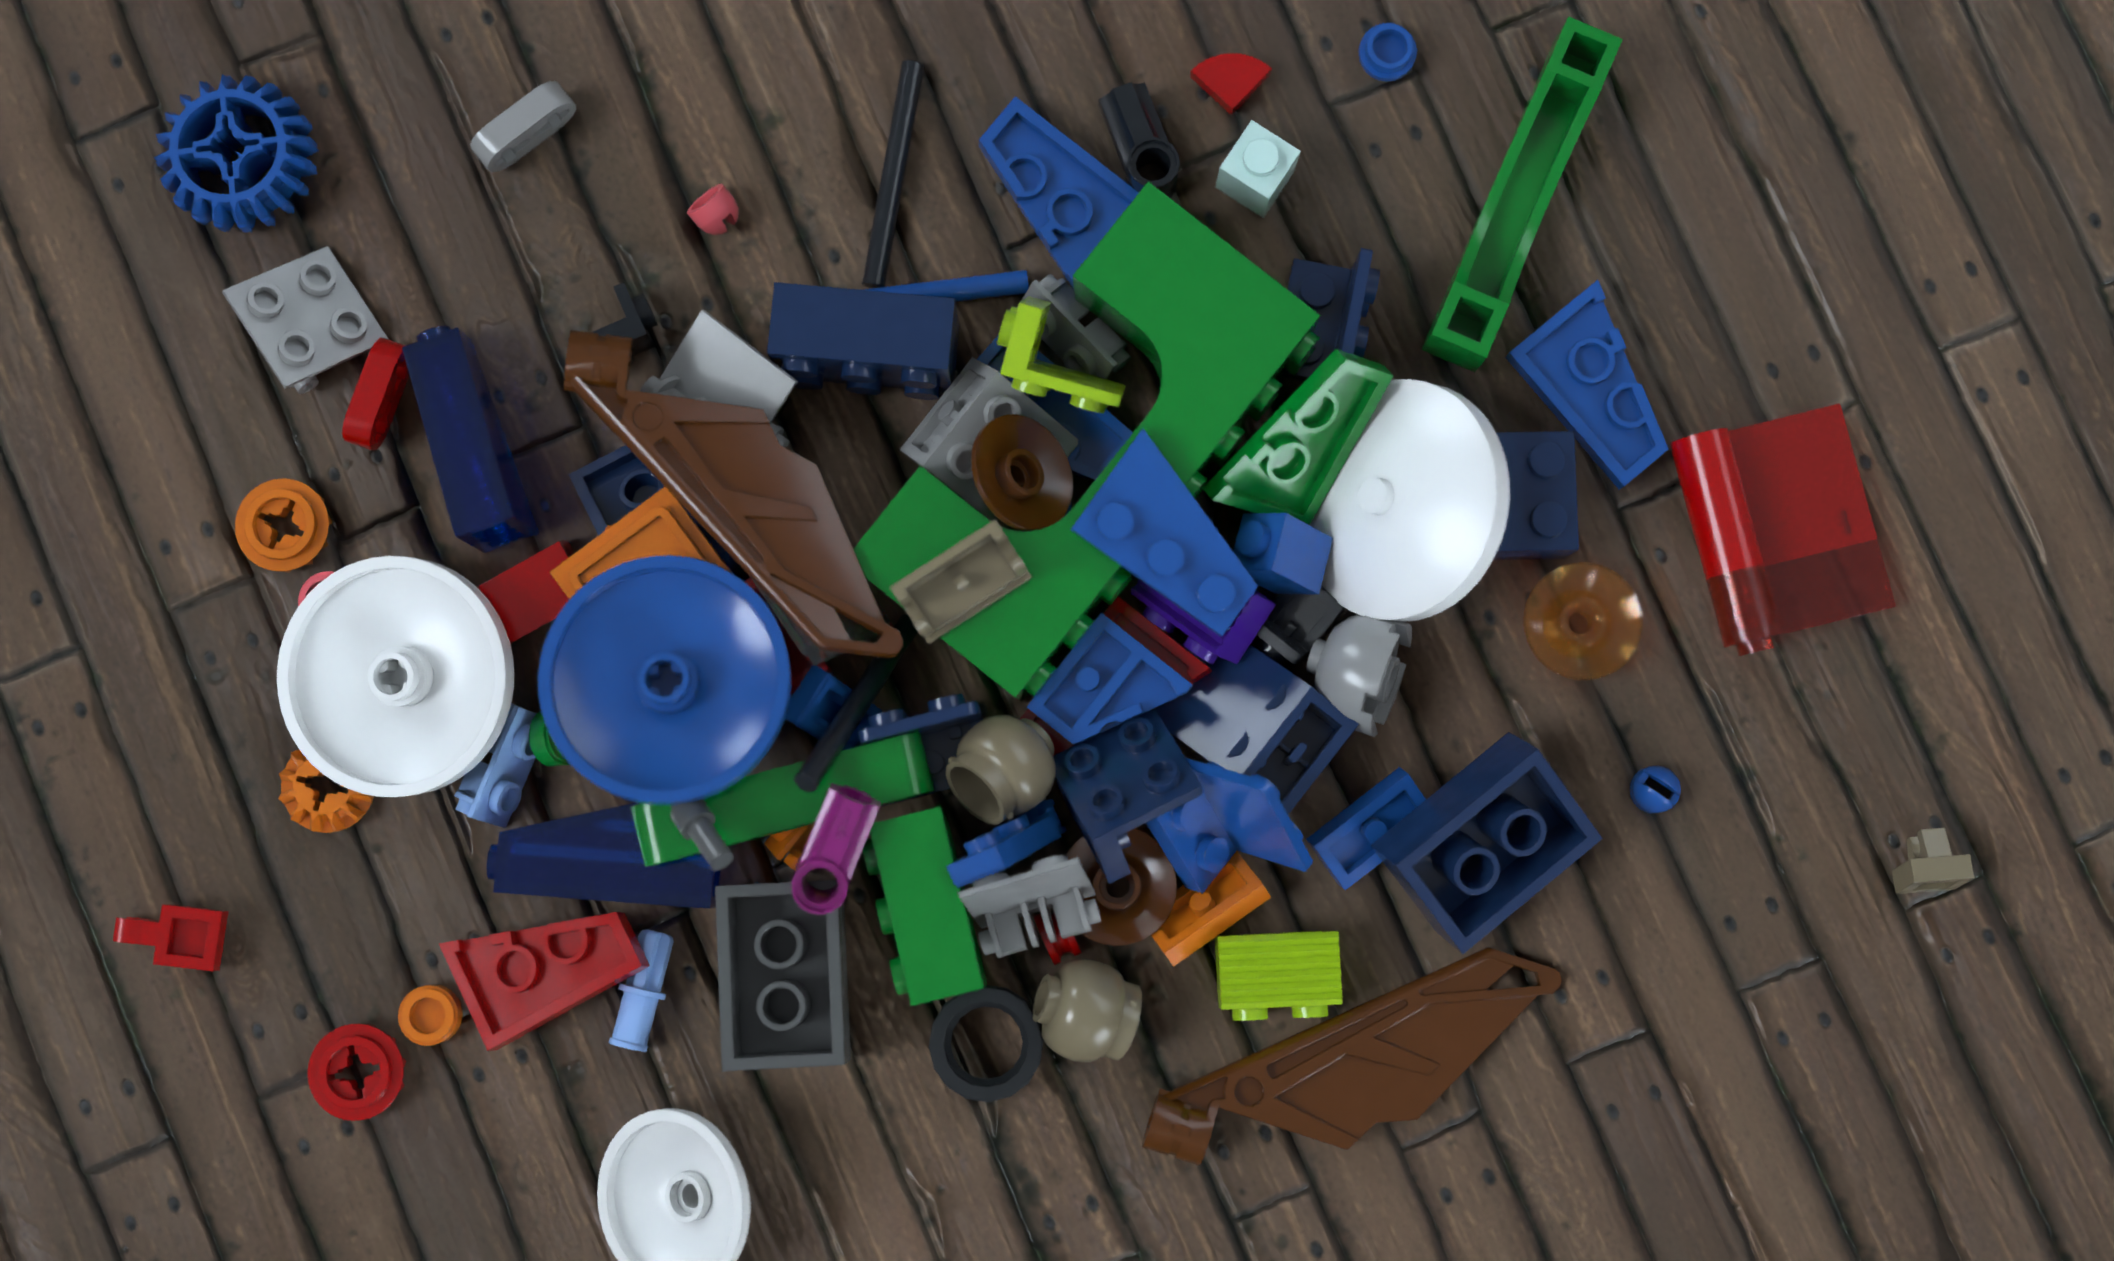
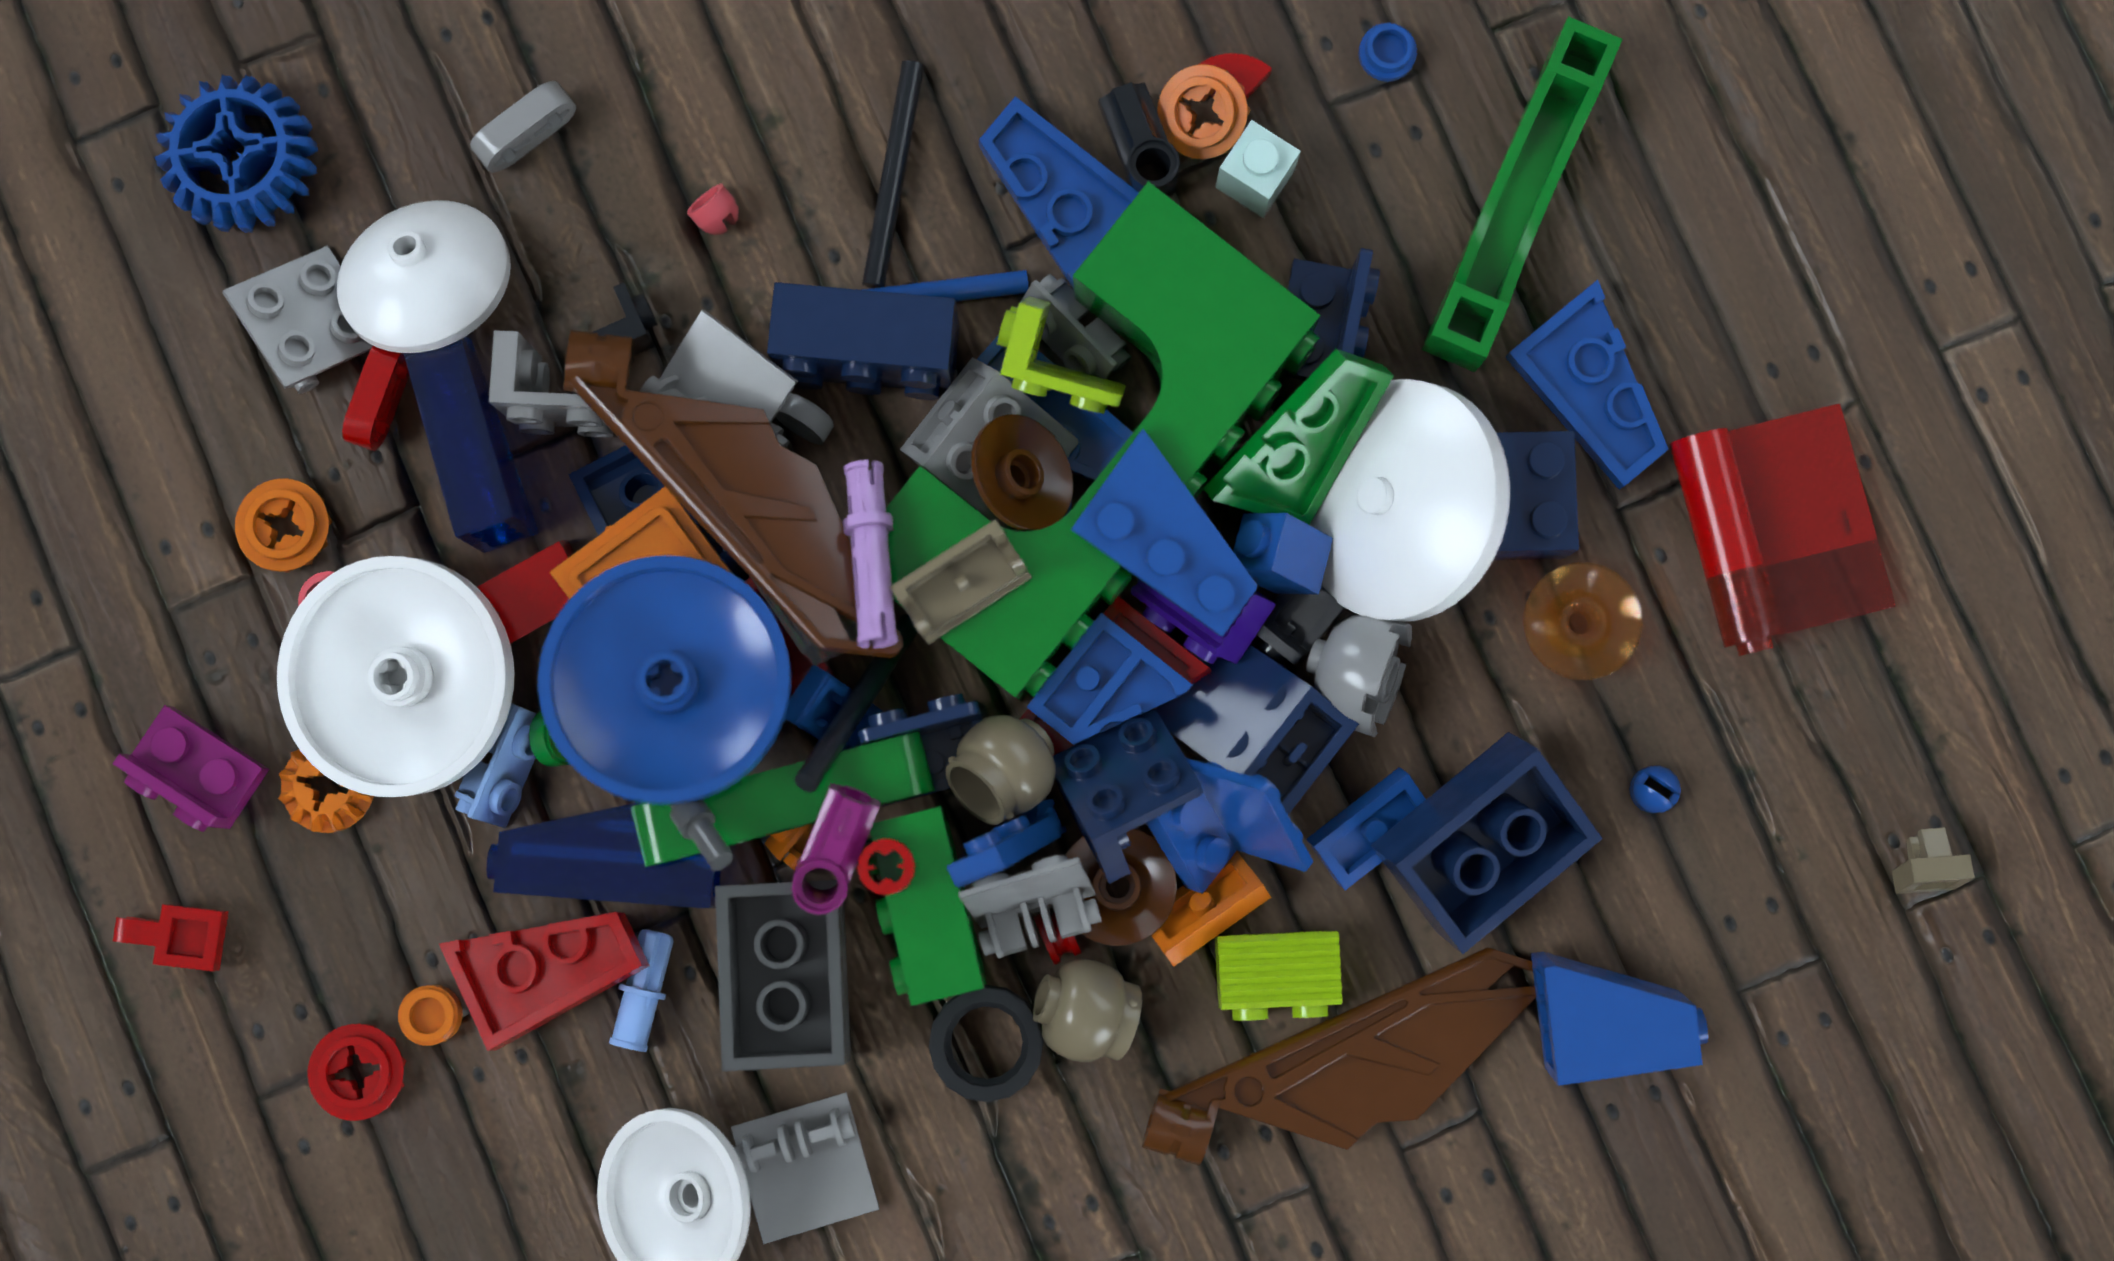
none -> magenta bracket [112,705,270,832]
none -> white dish [337,200,511,353]
none -> light grey bracket [489,330,613,438]
none -> light grey hinge [731,1092,880,1244]
none -> light grey tile [775,393,834,445]
none -> lavender pin [843,460,898,648]
none -> red bush [858,839,916,895]
none -> orange gear [1157,64,1251,159]
none -> blue slope [1531,951,1708,1086]

